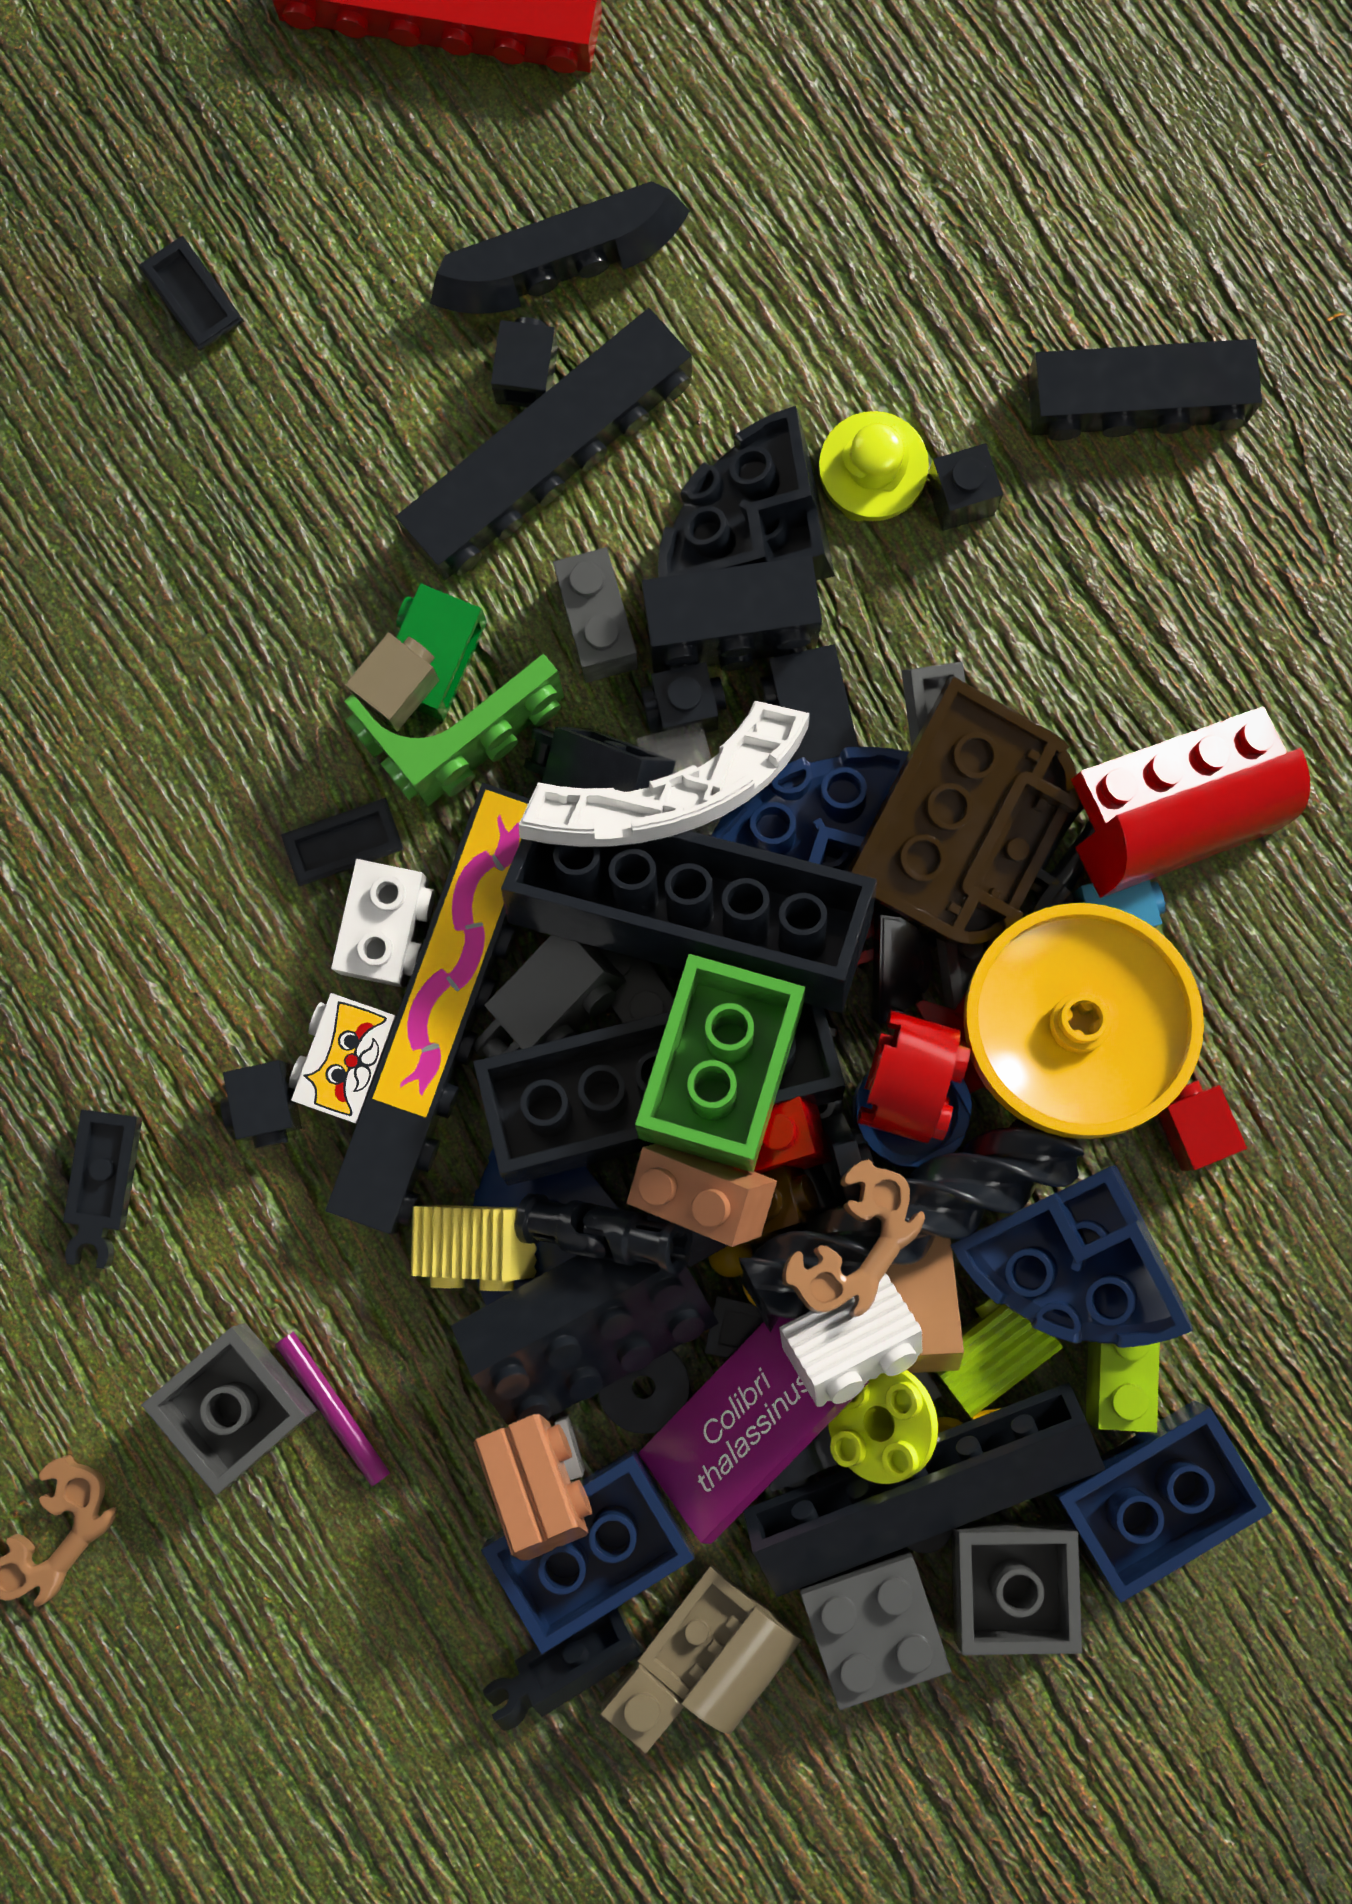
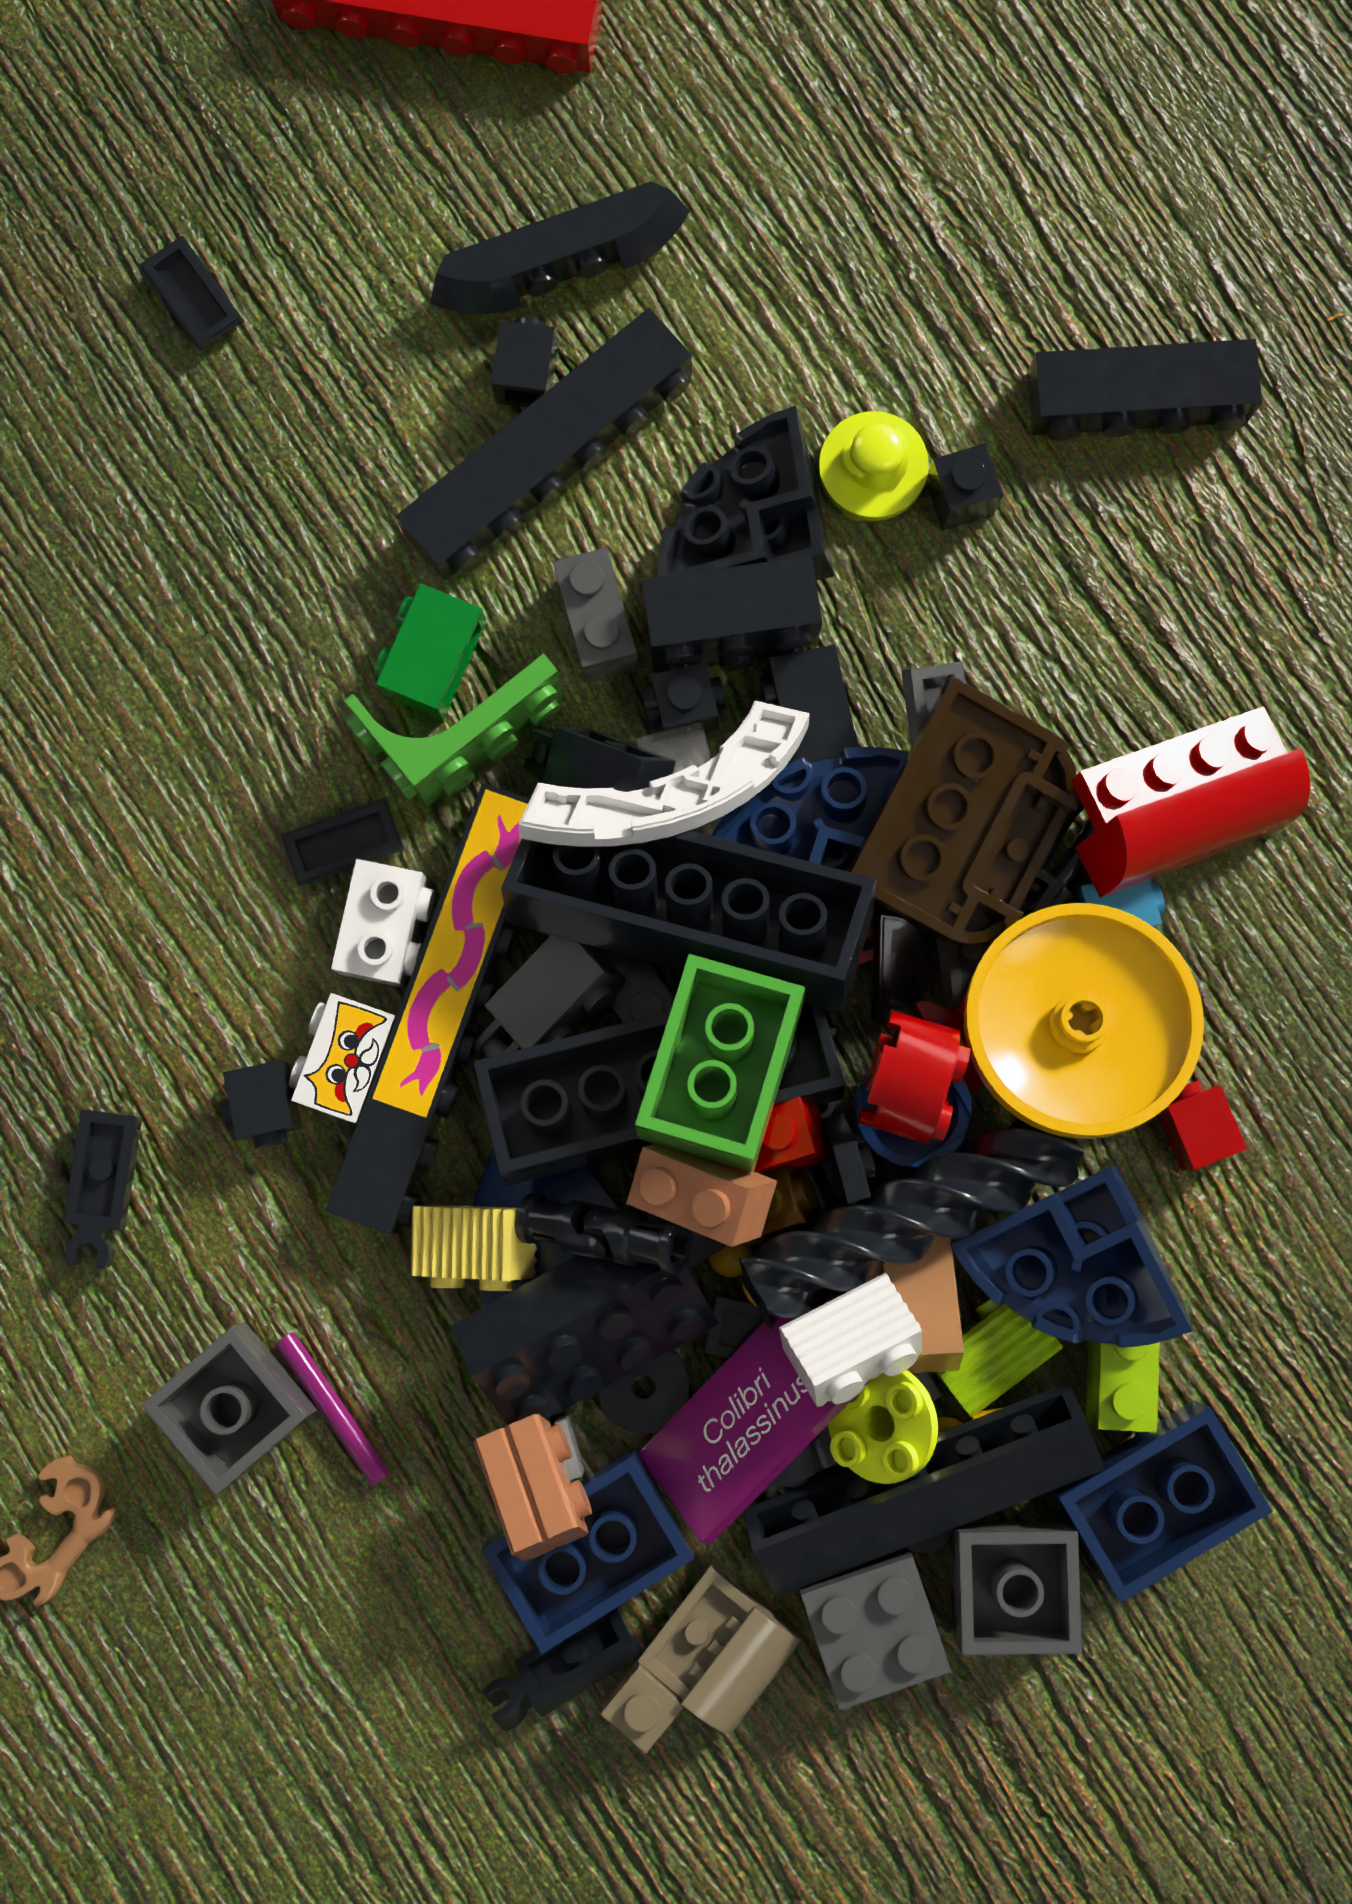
dark tan brick [345,632,440,732] -> none
medium nougat helmet [782,1159,925,1317] -> none

